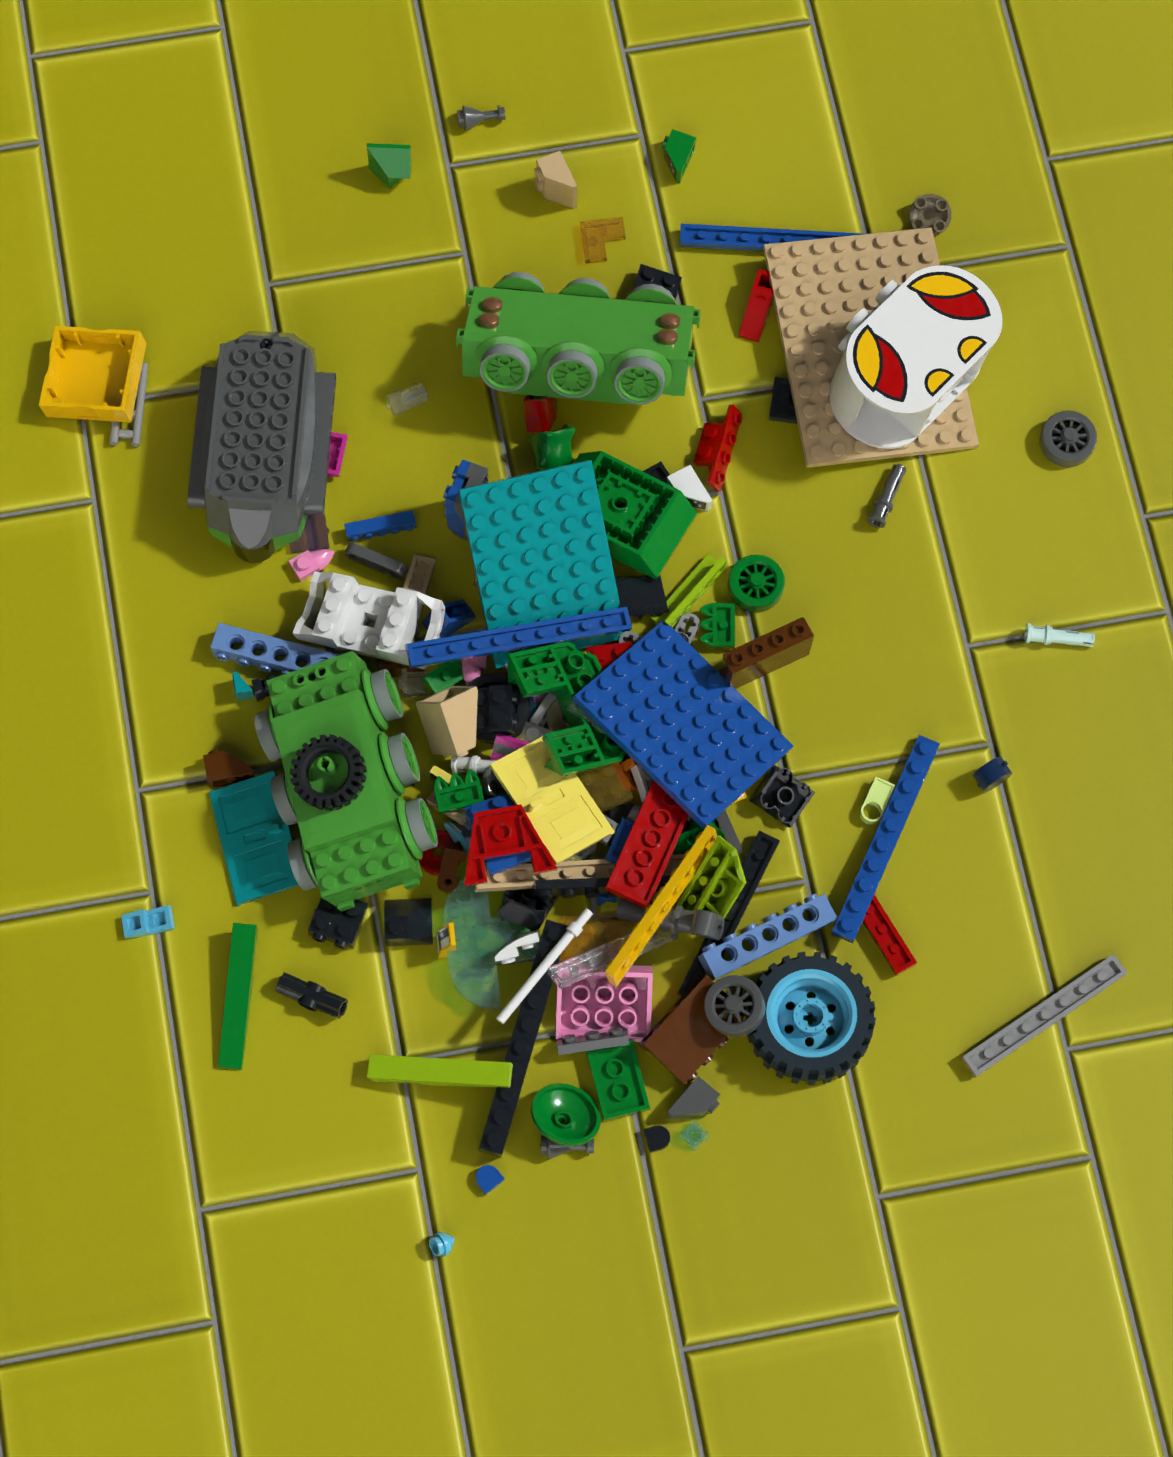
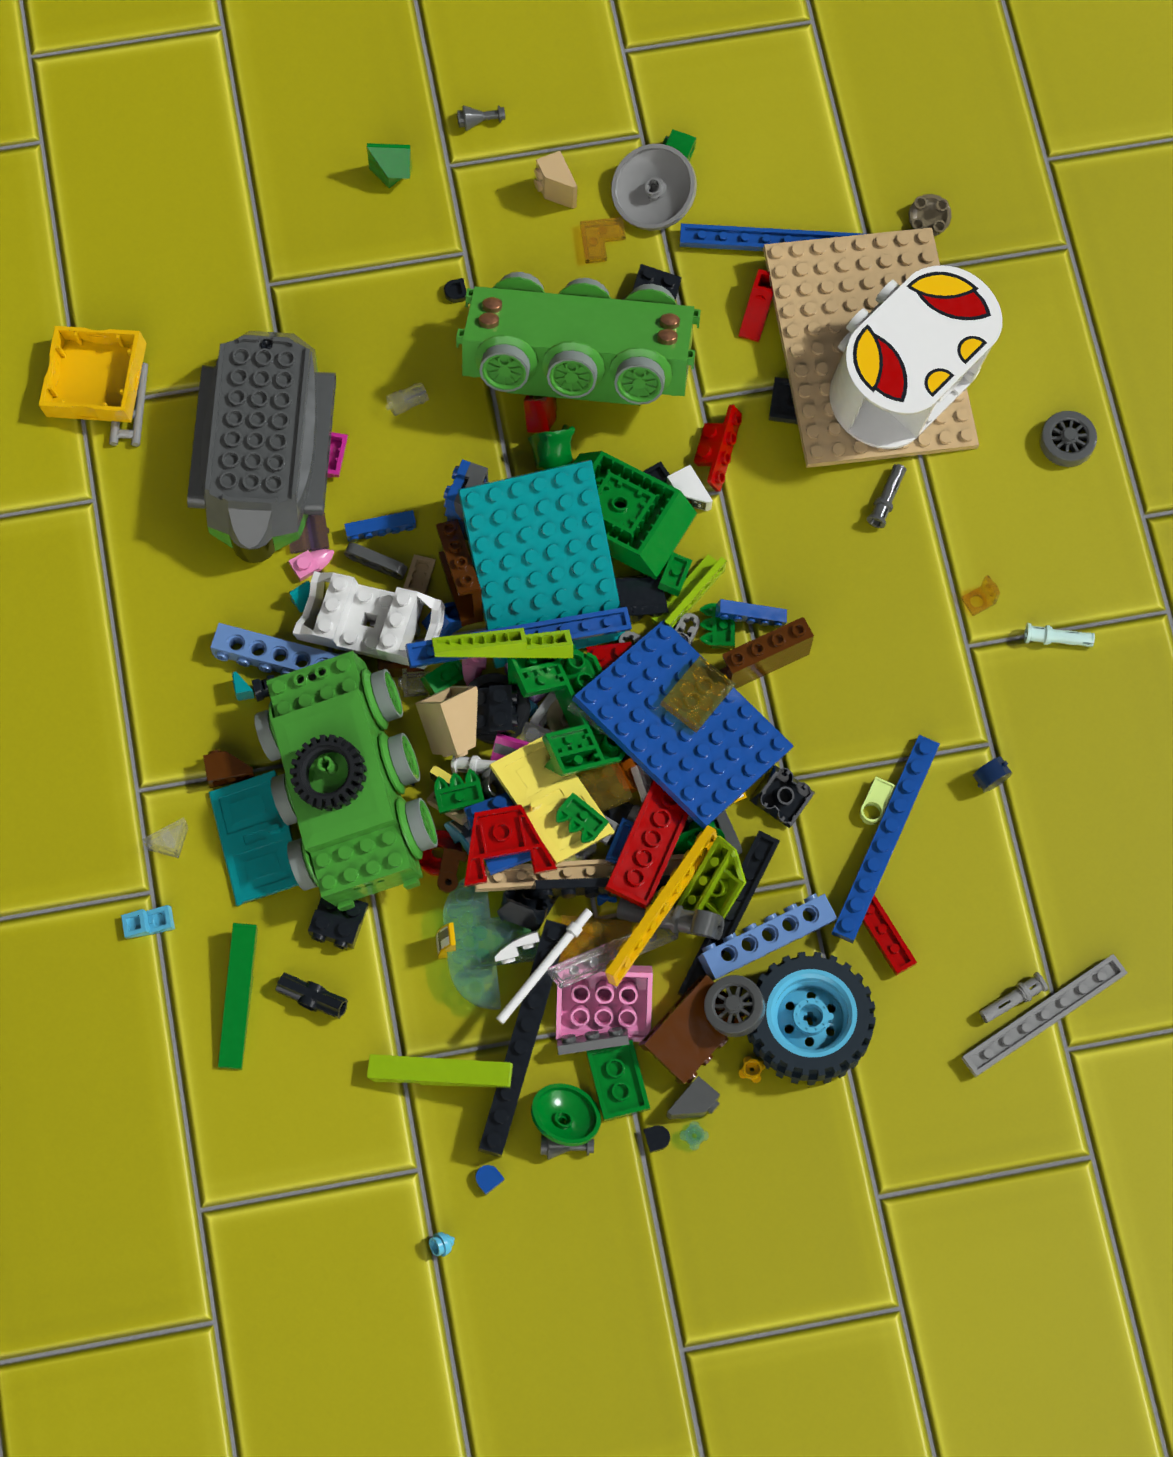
black slope [384,898,433,946] -> none
green wheel [728,555,785,612] -> none
none -> clear slope [142,817,188,858]
none -> teal slope [290,581,310,613]
none -> lime slope [432,628,573,658]
none -> reddish brown panel [436,519,484,626]
none -> black tile [444,278,466,303]
none -> green plate [556,793,609,843]
none -> light grey dish [611,144,697,231]
none -> green plate [658,552,693,597]
none -> clear yellow plate [660,656,736,733]
none -> blue piece [715,599,787,628]
none -> yellow plate [738,1056,766,1083]
none -> clear yellow bracket [961,575,1000,616]
none -> light grey pin [979,972,1048,1023]

